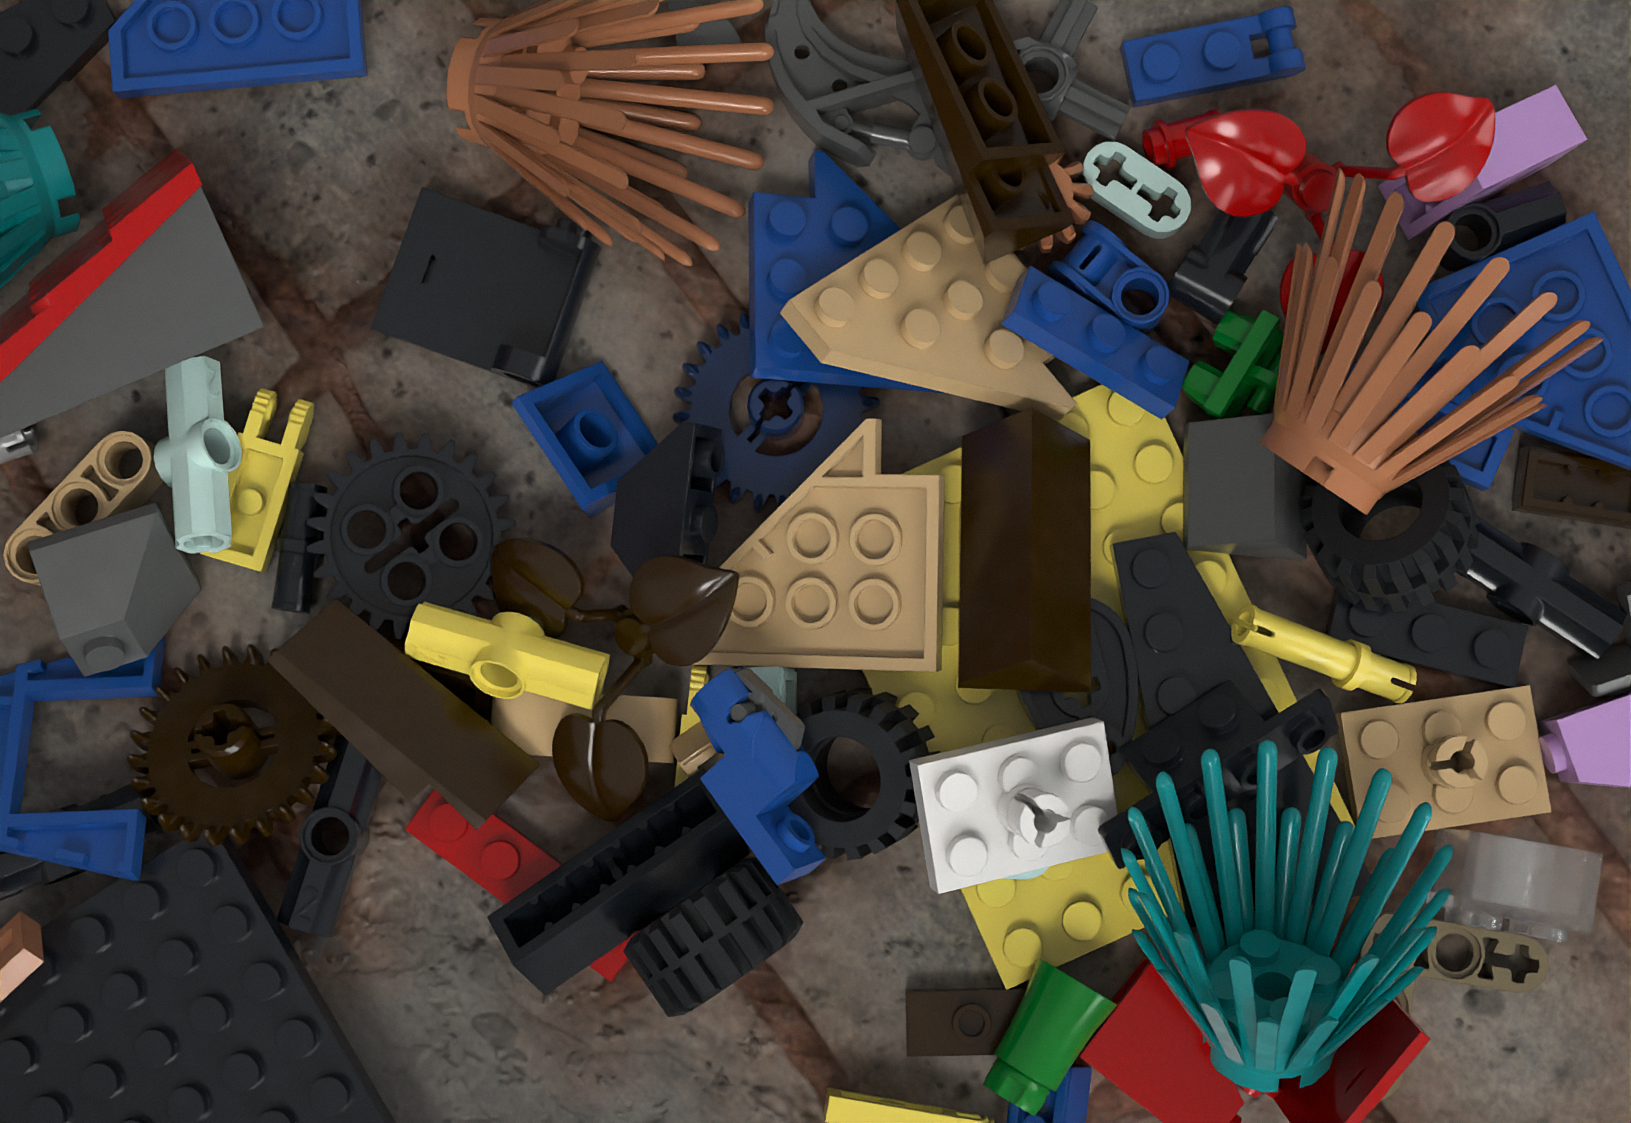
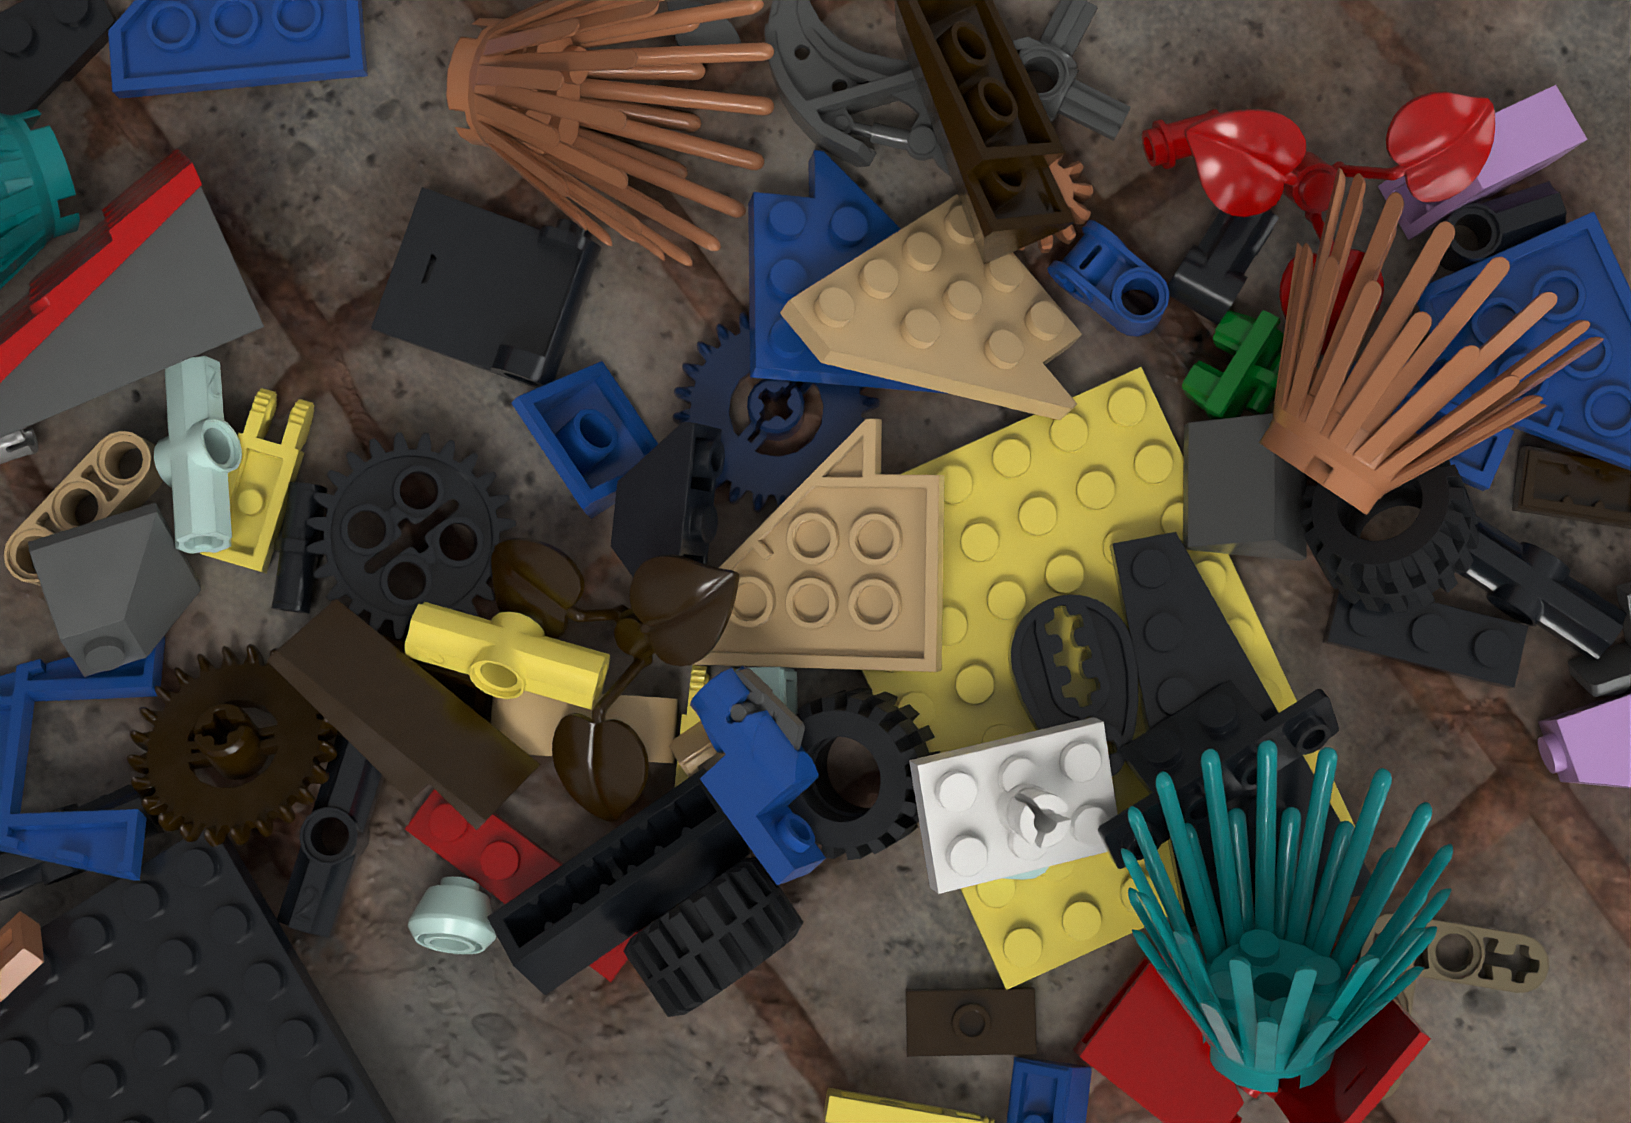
dark brown slope [958,408,1091,692] -> none
green plant [983,958,1117,1116] -> none
blue plate [1001,266,1189,420] -> none
light aqua beam [1080,142,1191,239] -> none
blue plate [1120,6,1306,108] -> none
light yellow pin [1231,604,1417,704] -> none
tan plate [1336,685,1552,839] -> none
clear brick [1426,828,1603,943] -> none
none -> light aqua cone [408,876,496,954]

